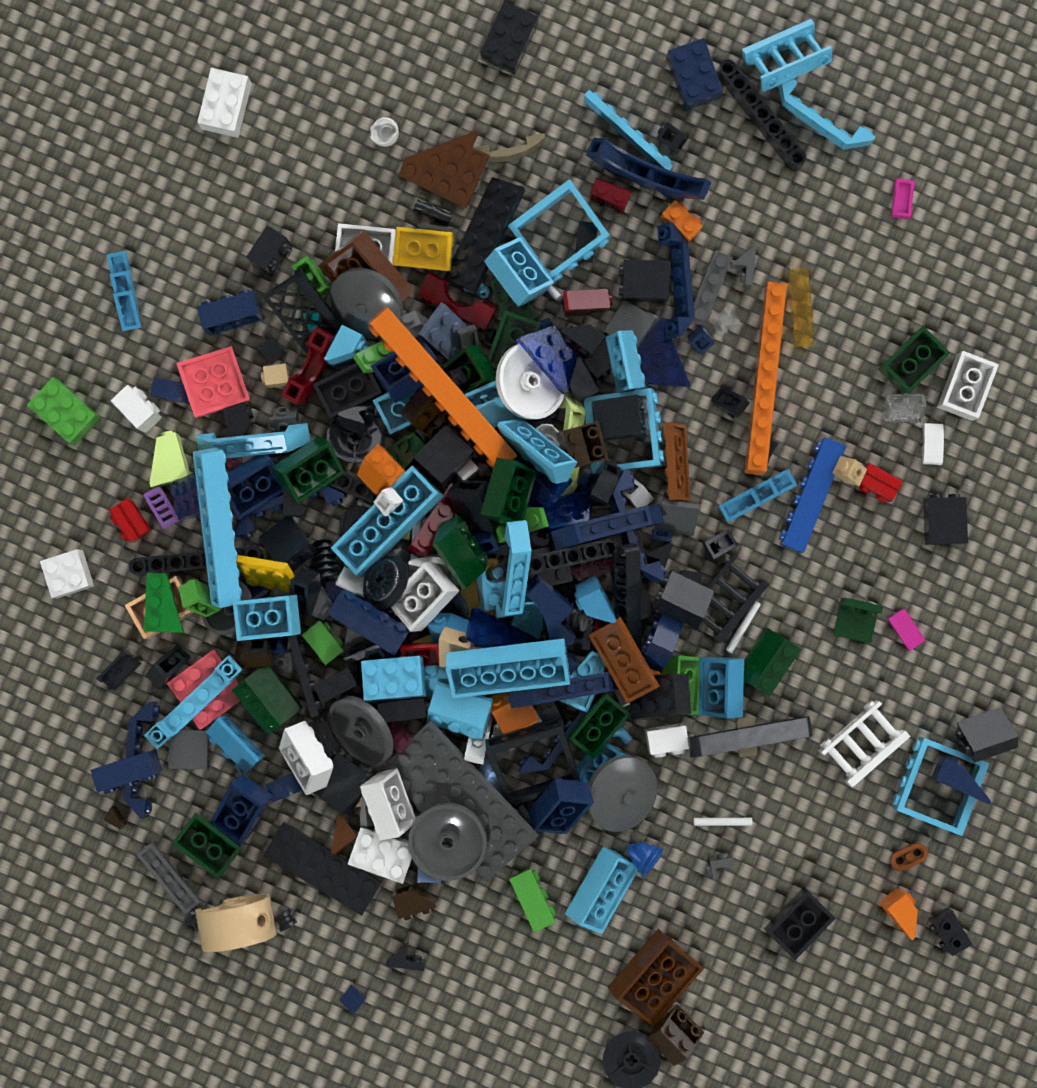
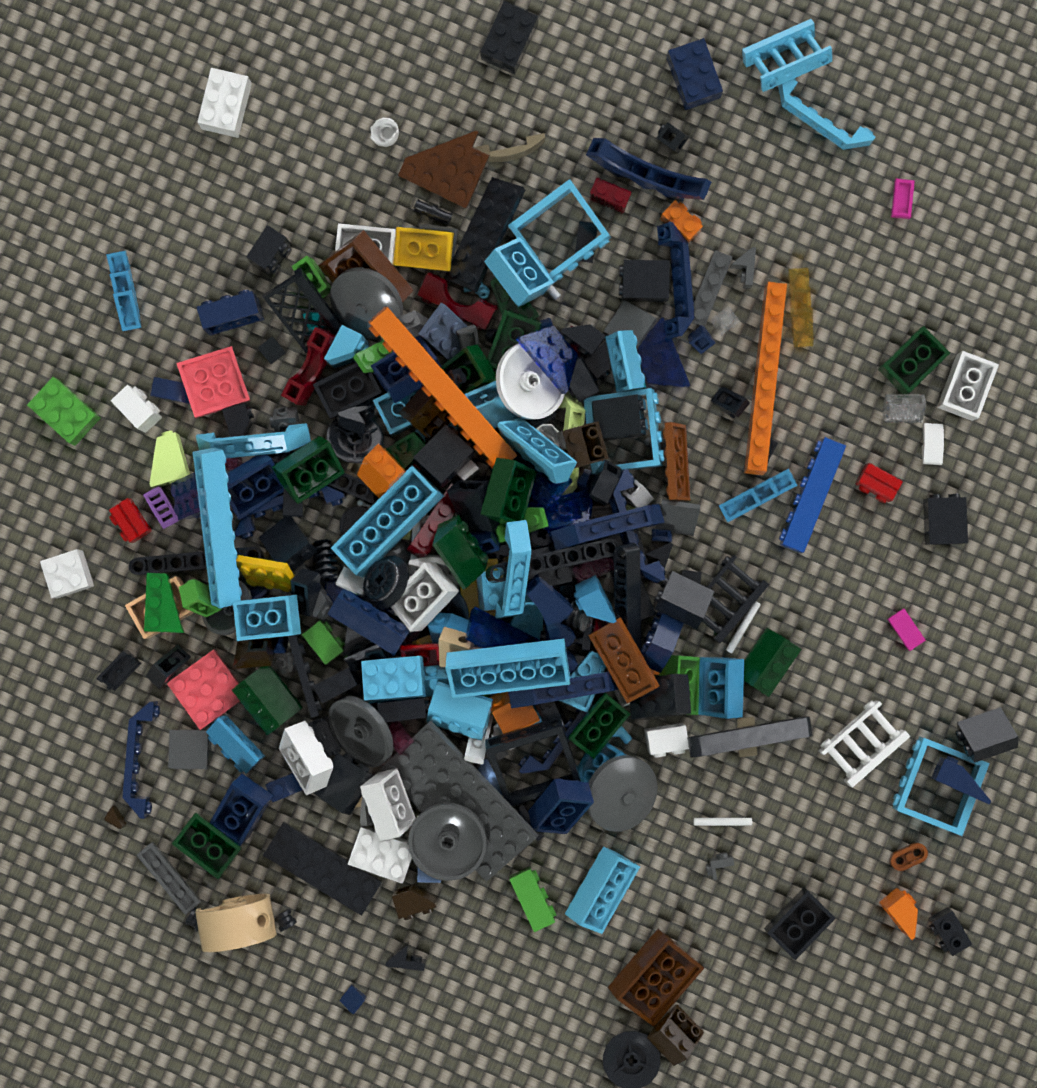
dark blue brick [90,749,163,795] -> none
medium azure slope [144,655,243,749] -> none
tan brick [261,363,290,388] -> none
reddish brown slope [331,814,357,856] -> none
white slope [374,487,403,517] -> none
slope [562,289,613,318] -> none
medium azure plate [583,90,673,171] -> none
blue piece [627,842,663,879] -> none
black slope [702,529,738,560] -> none
black beam [717,59,806,171] -> none
tan brick [832,456,867,486] -> none
dark green bracket [833,597,883,643] -> none

